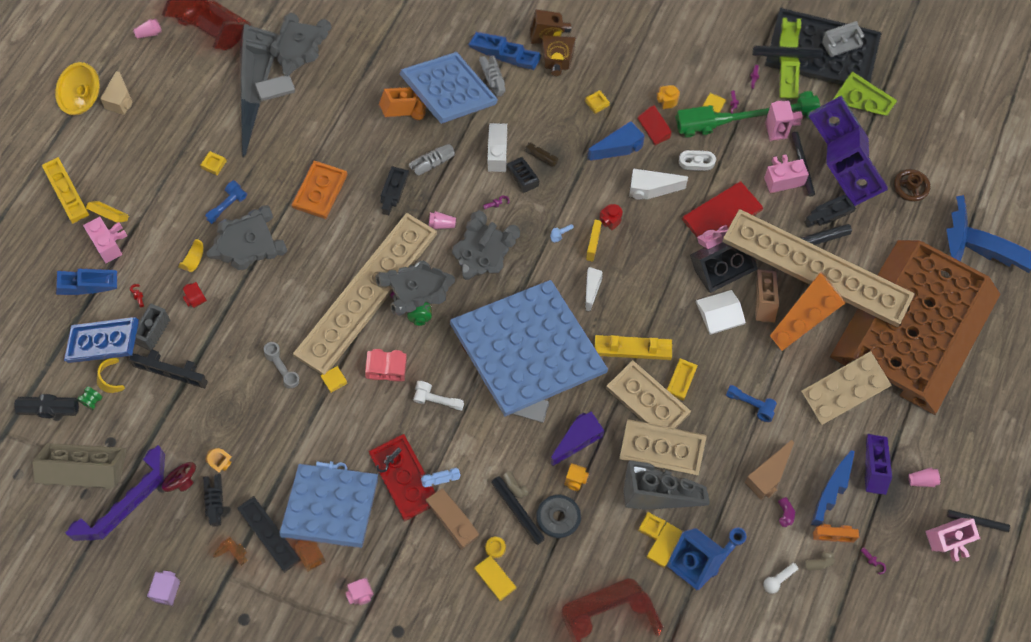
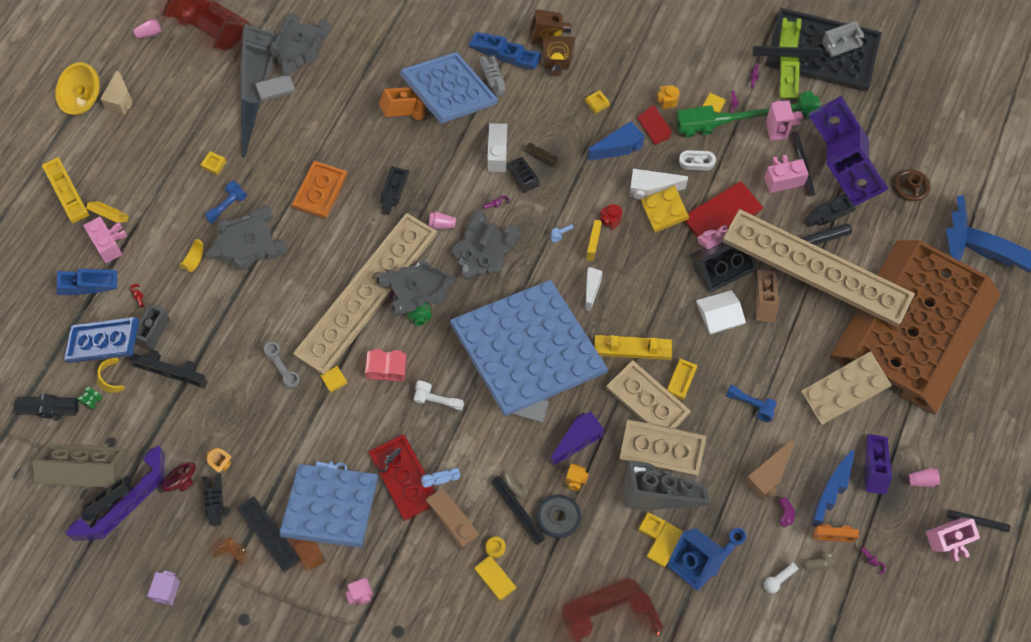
red plate [183,282,207,308] -> none
light grey hinge [409,144,455,175] -> none
orange wedge [770,271,846,351] -> none
lime wing [833,72,897,116] -> none
none -> black hinge [81,476,132,521]
none -> yellow plate [641,185,689,233]

